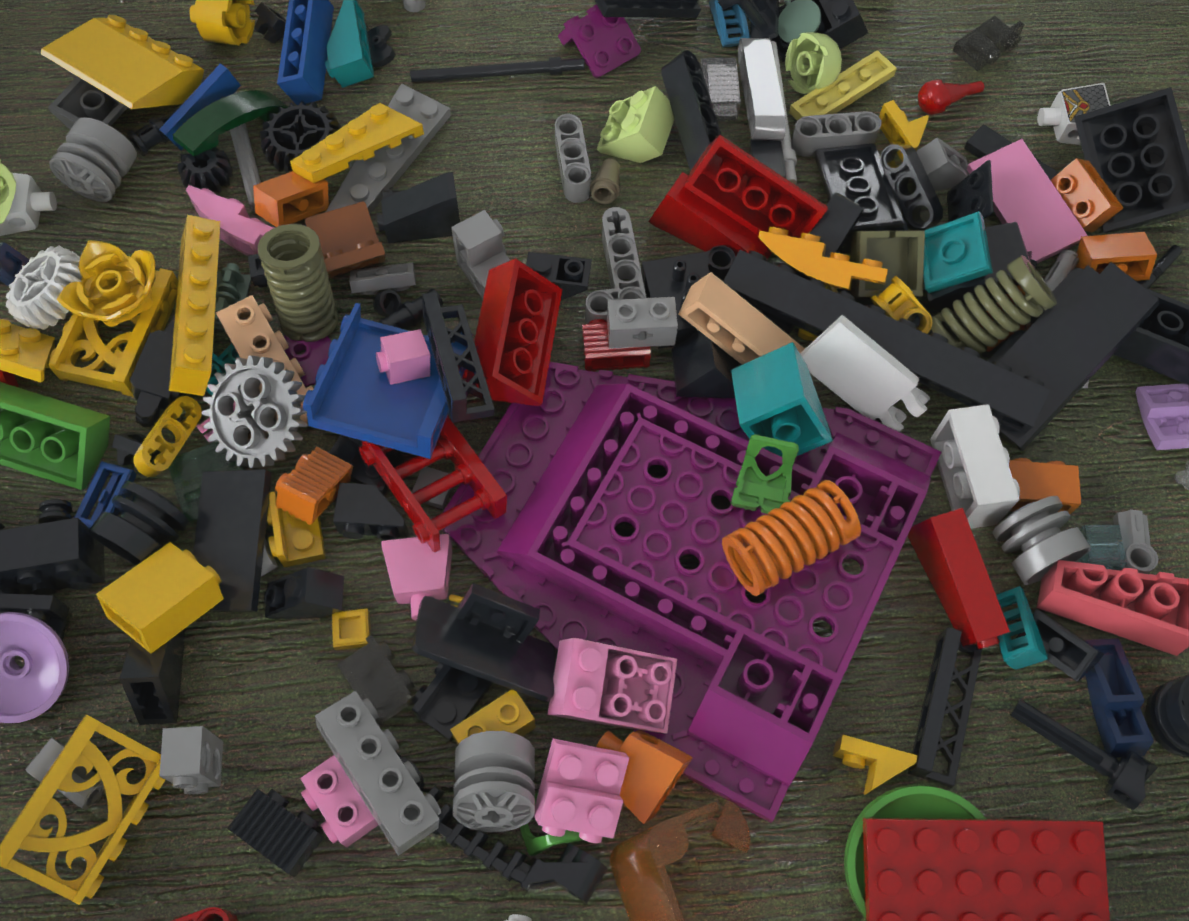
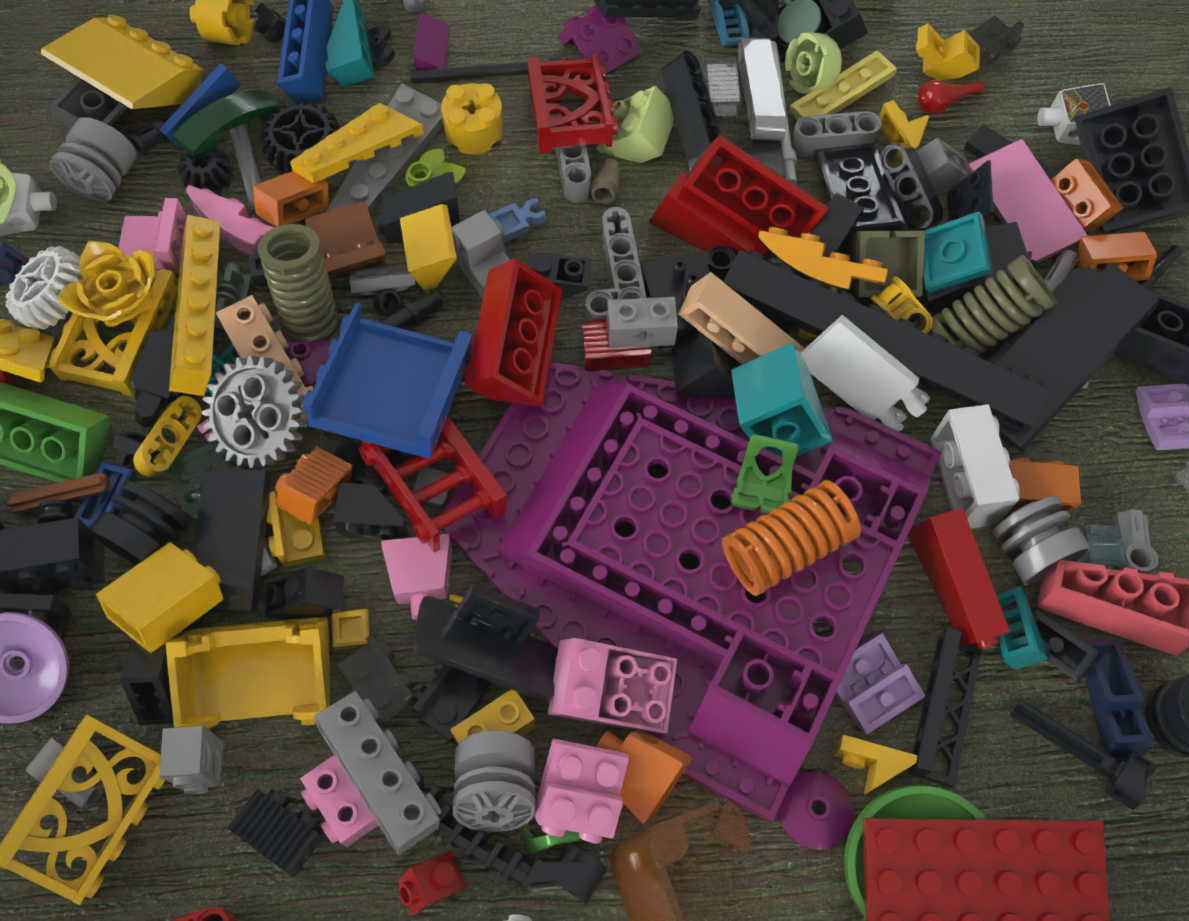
bright pink brick [376,329,430,385] -> none
black fence [422,292,495,423] -> none
none -> dark orange axle [7,473,110,514]
none -> bright pink bracket [118,198,187,273]
none -> yellow windscreen [165,617,330,732]
none -> red bracket [398,851,466,916]
none -> yellow slope [400,204,457,293]
none -> lime plate [405,149,466,188]
none -> magenta slope [414,13,450,70]
none -> yellow brick [441,83,504,155]
none -> medium blue plate [488,198,546,244]
none -> red fence [527,54,618,154]
none -> magenta dish [778,772,854,850]
none -> lavender slope [835,633,925,734]
none -> yellow brick [916,23,980,80]

